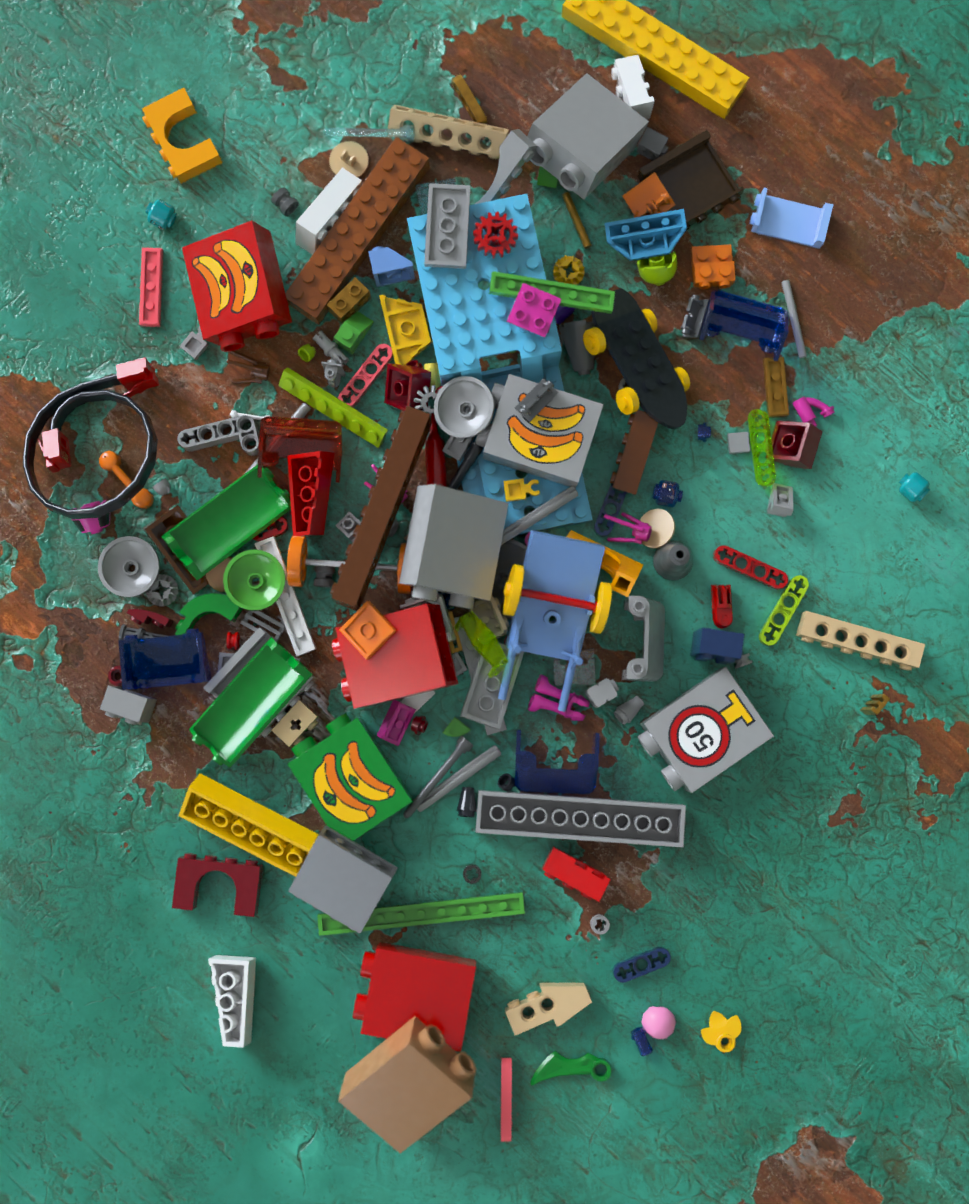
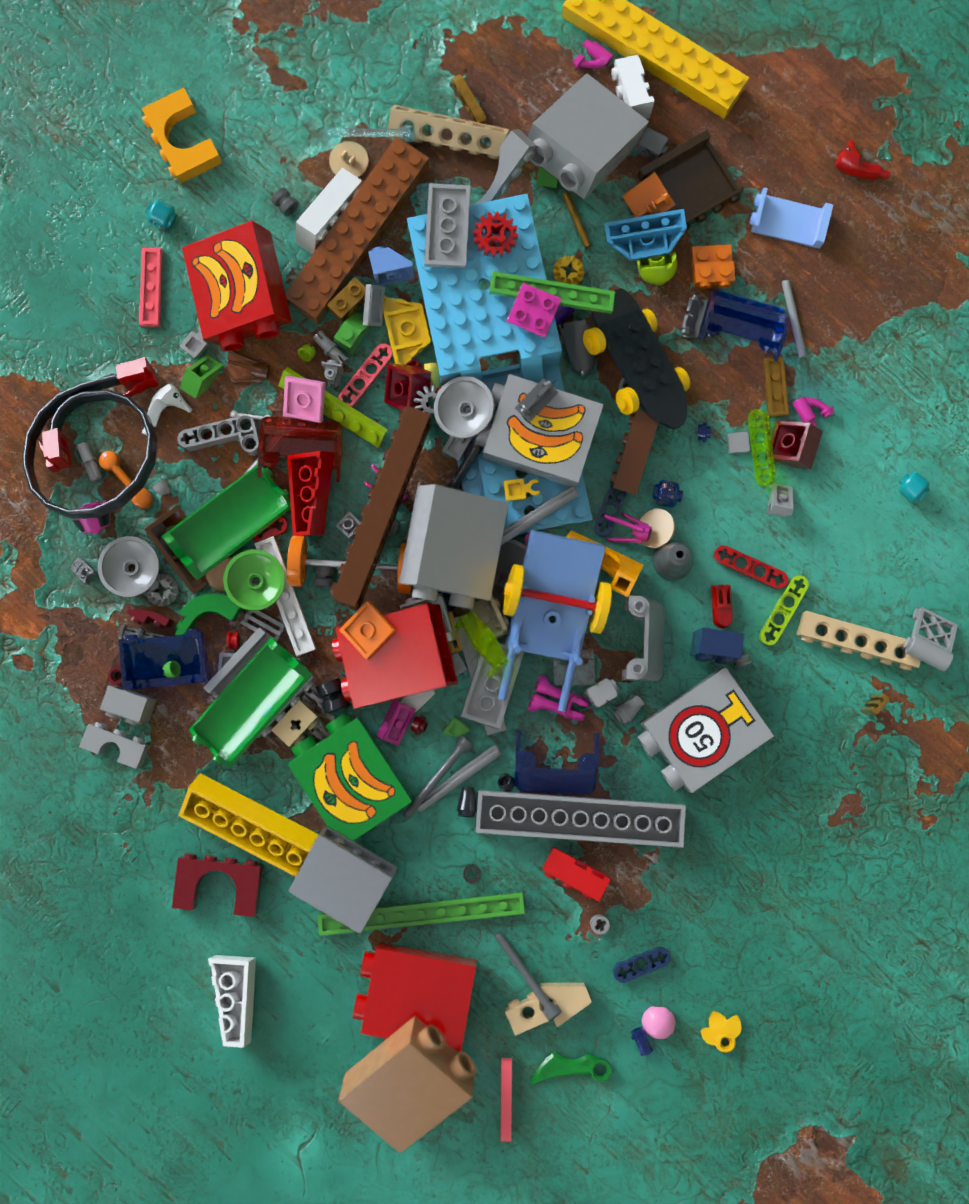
red piece [425,413,447,487] -> none
none -> piece [71,558,98,585]
none -> light grey axle [76,442,102,482]
none -> light grey arch [79,722,150,769]
none -> white animal [142,384,193,435]
none -> bright green hinge [162,661,181,678]
none -> bright green slope [180,354,224,399]
none -> bright pink plate [283,376,326,423]
none -> black wheel [315,678,350,714]
none -> light grey tile [363,284,385,327]
none -> dark grey piece [495,932,562,1021]
none -> dark pink plant [573,39,614,70]
none -> red animal [835,140,891,180]
none -> light grey piece [904,607,958,672]

